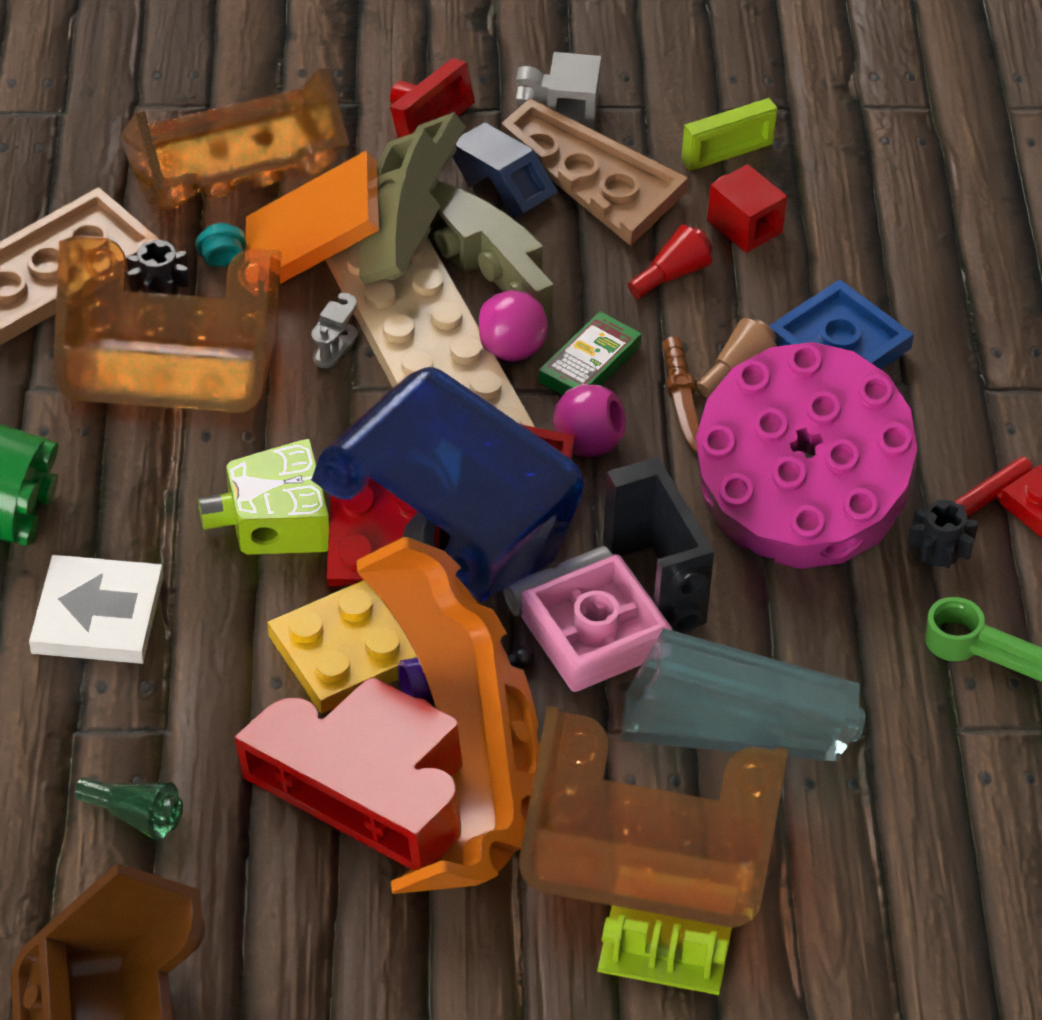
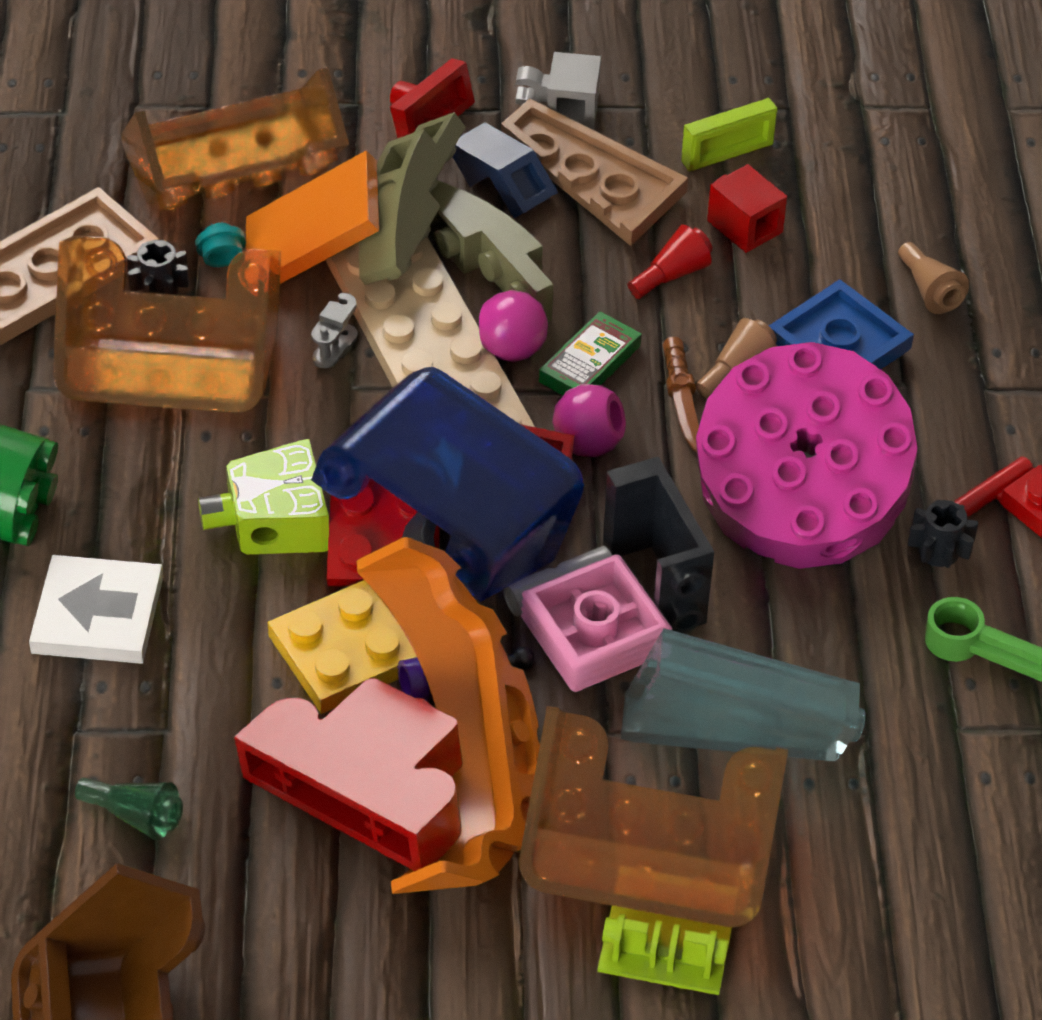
none -> medium nougat cone [898,242,969,314]

